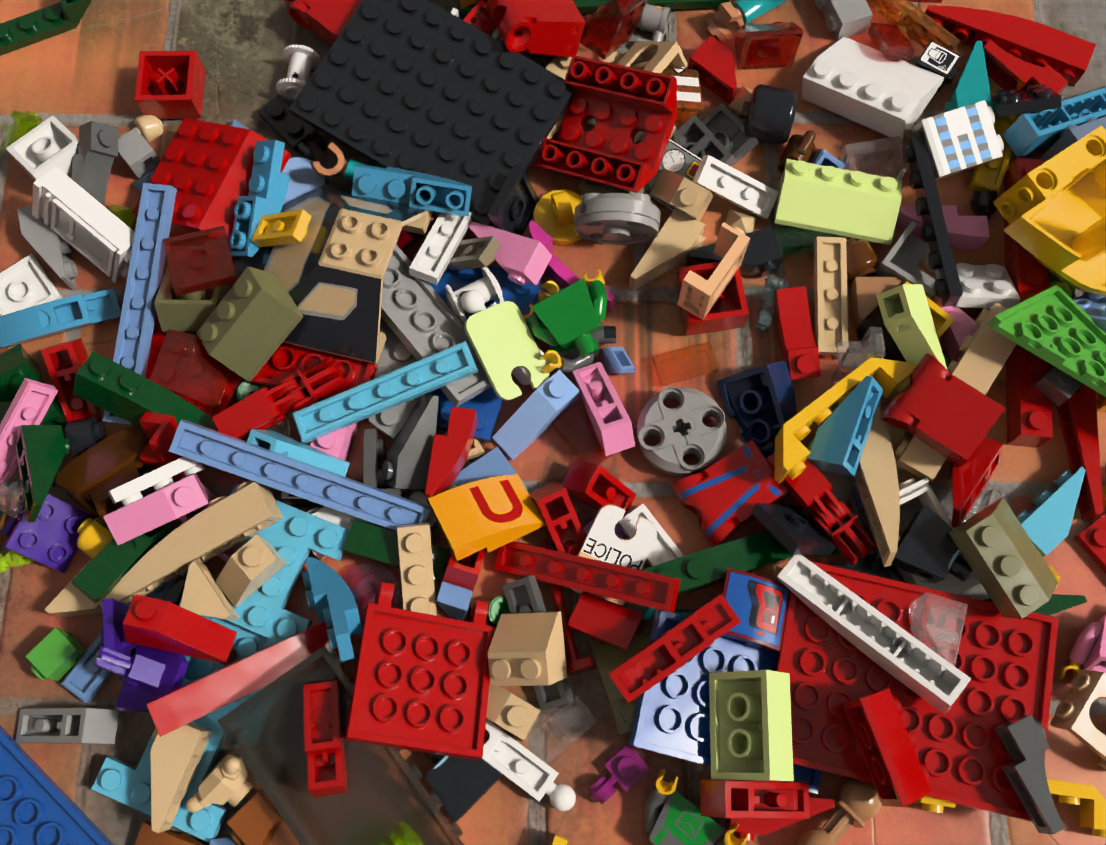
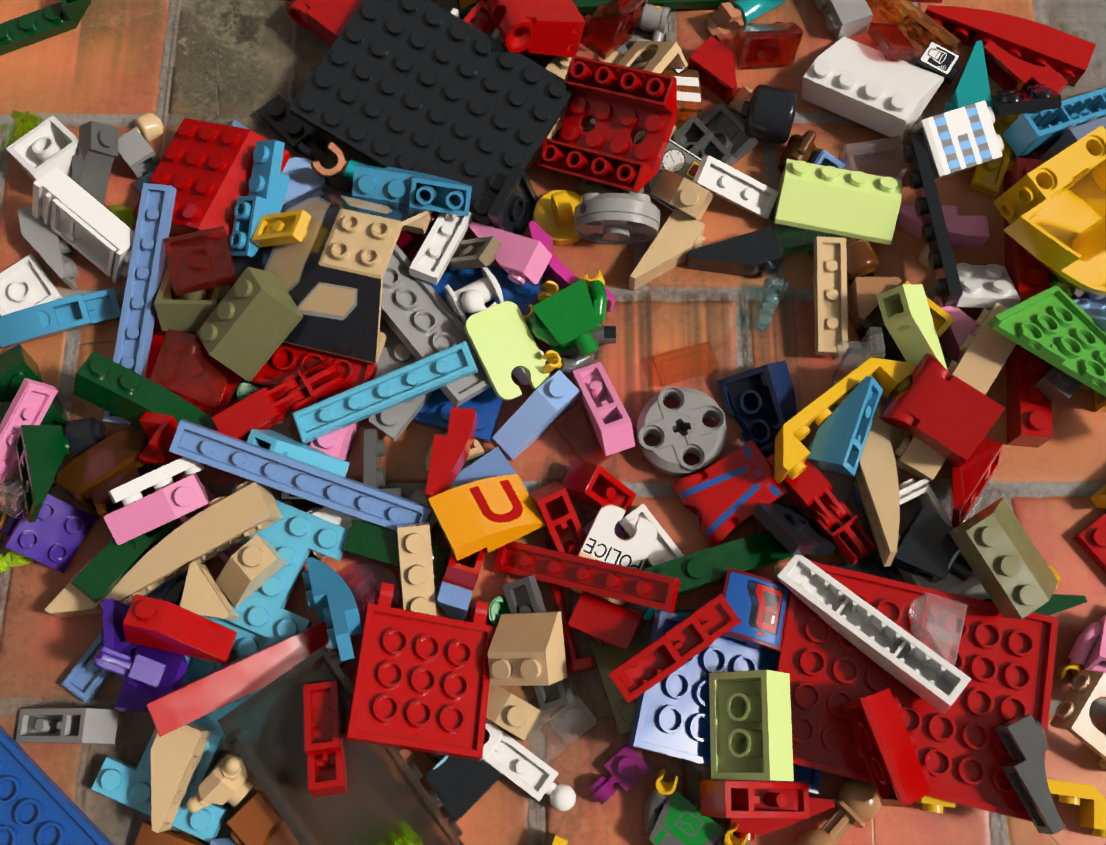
bright green brick [25,627,87,681] -> none
red slope [41,338,103,423] -> none
yellow head [77,517,114,560] -> none
red brick [134,50,206,119] -> none
white hose [276,44,321,102] -> none
dark grey slope [382,394,439,489] -> none
medium blue slope [603,347,636,374] -> none
red brick [675,261,749,336] -> none
light nougat panel [677,222,750,320] -> none
tan slope [725,209,757,234] -> none
red slope [774,286,821,380] -> none
light grey panel [873,220,936,299] -> none
black plate [970,191,998,220] -> none
medium azure slope [1016,467,1086,558] -> none
red slope [1056,384,1104,520] -> none

